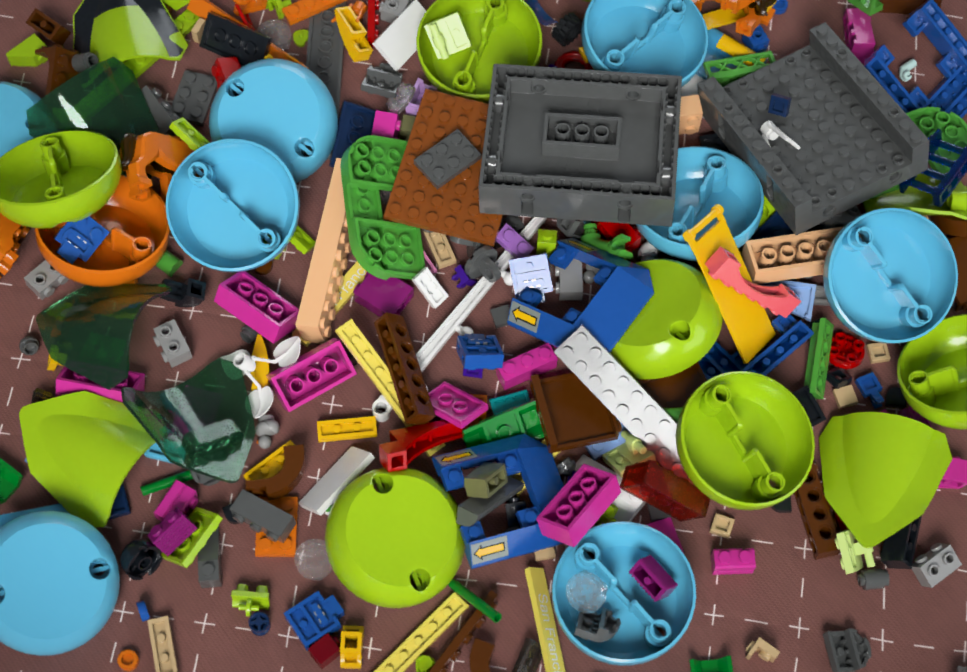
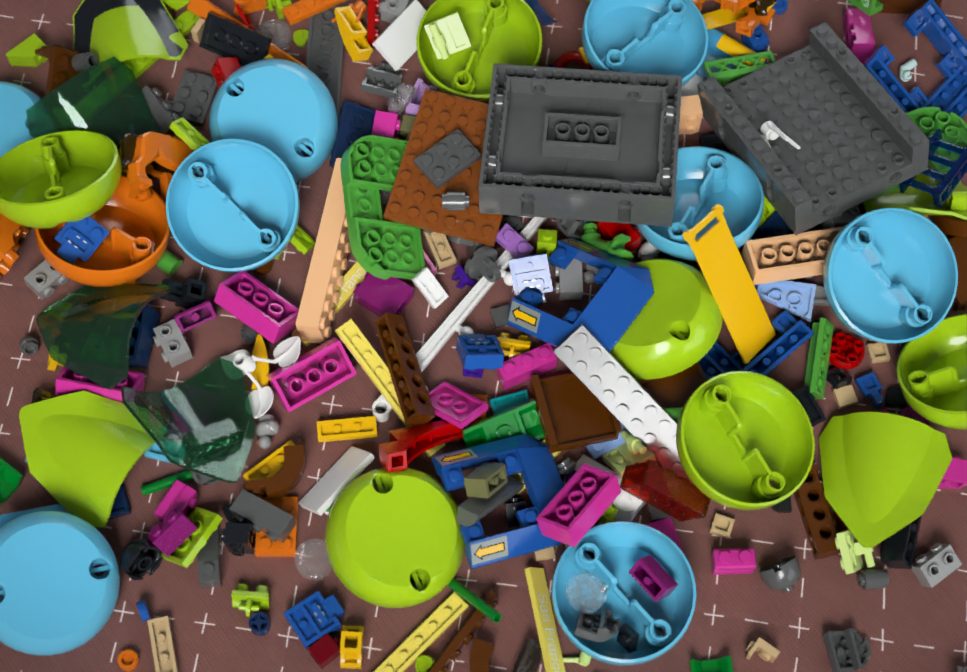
reddish brown brick [25,8,71,45] -> none
black tyre [551,12,583,47] -> none
coral arch [705,246,801,318] -> none
dark blue tile [768,93,791,117] -> none
none -> dark blue brick [119,305,160,368]
none -> magenta brick [174,300,217,333]
none -> black brick [221,522,256,556]
none -> dark grey brick [442,192,469,211]
none -> yellow hips [496,332,531,360]
none -> yellowish green hand [563,652,591,666]
none -> black plate [617,623,639,653]
none -> dark grey cylinder [759,556,801,593]

